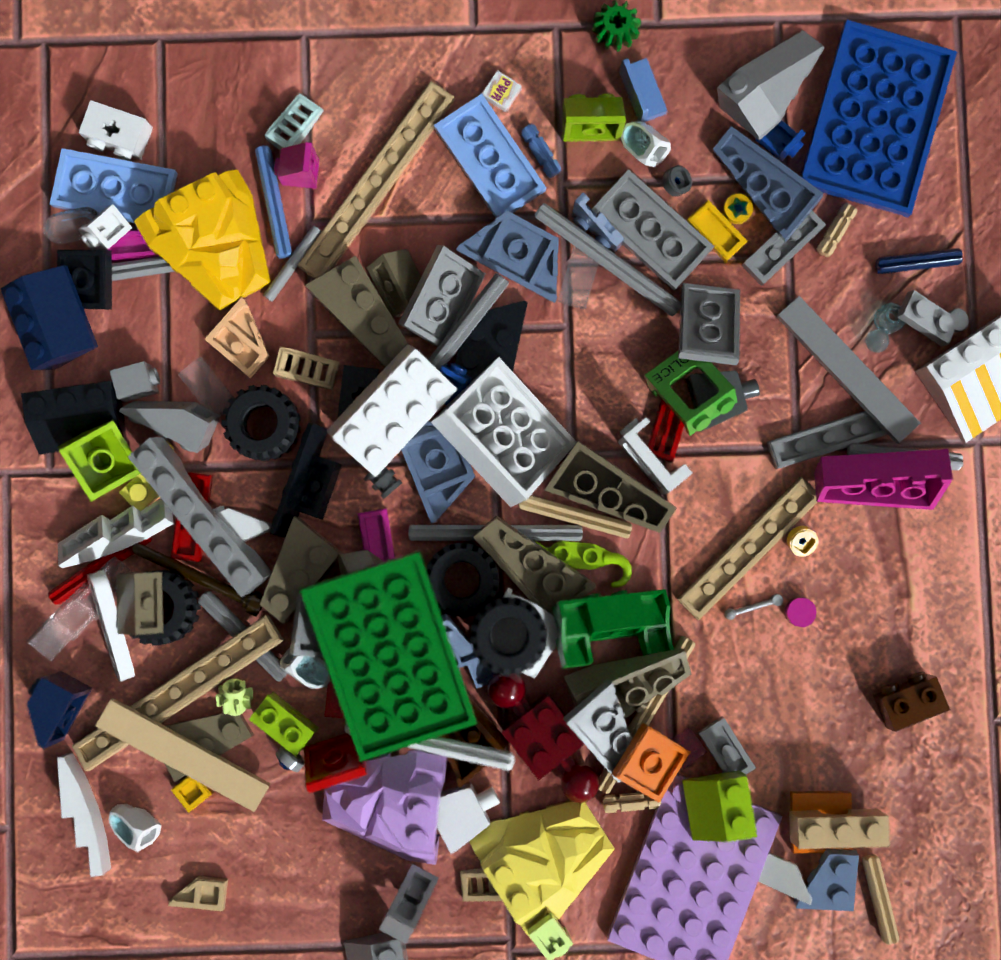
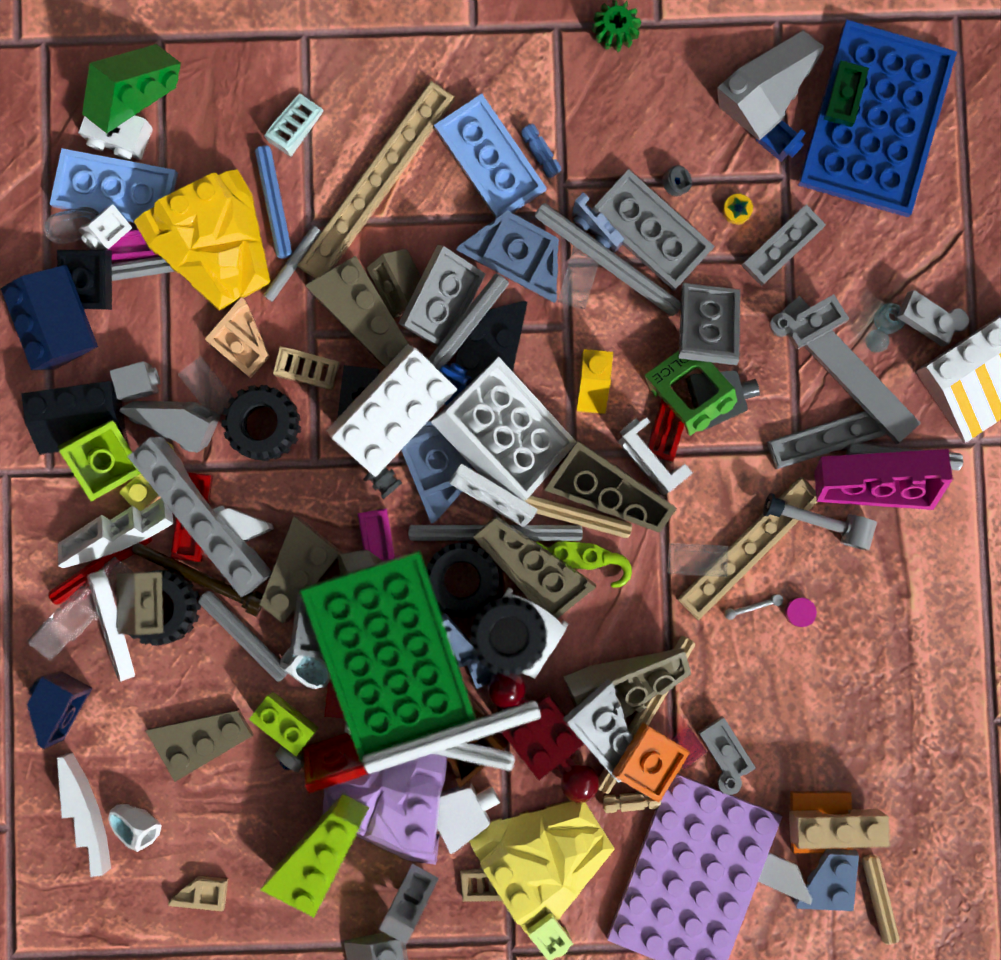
tan tile [72,615,284,771] -> none
tan tile [95,698,271,812] -> none
yellow tile [171,776,214,813] -> none
yellowish green gear [215,678,253,716] -> none
black bracket [270,422,342,538] -> none
dark pink slope [274,142,320,189] -> none
tile [482,70,521,112] -> none
green bracket [552,589,674,669] -> none
lime slope [562,94,626,142] -> none
medium blue panel [619,58,668,122] -> none
white rock [621,121,671,167] -> none
lime slope [682,770,758,842] -> none
yellow tile [687,200,748,263] -> none
sand blue wing [713,126,824,242] -> none
tile [787,526,818,557] -> none
tan axle [816,203,857,257] -> none
reddish brown brick [873,672,950,732] -> none
dark blue axle [875,248,963,274] -> none
none -> green wedge [82,44,181,133]
none -> lime wedge [261,794,370,918]
none -> white axle [363,701,541,773]
none -> white tile [449,464,538,527]
none -> yellow slope [576,349,613,414]
none -> clear tile [667,543,728,577]
none -> light grey piece [763,493,877,551]
none -> light grey hinge [770,294,849,350]
none -> dark green plate [823,61,869,127]

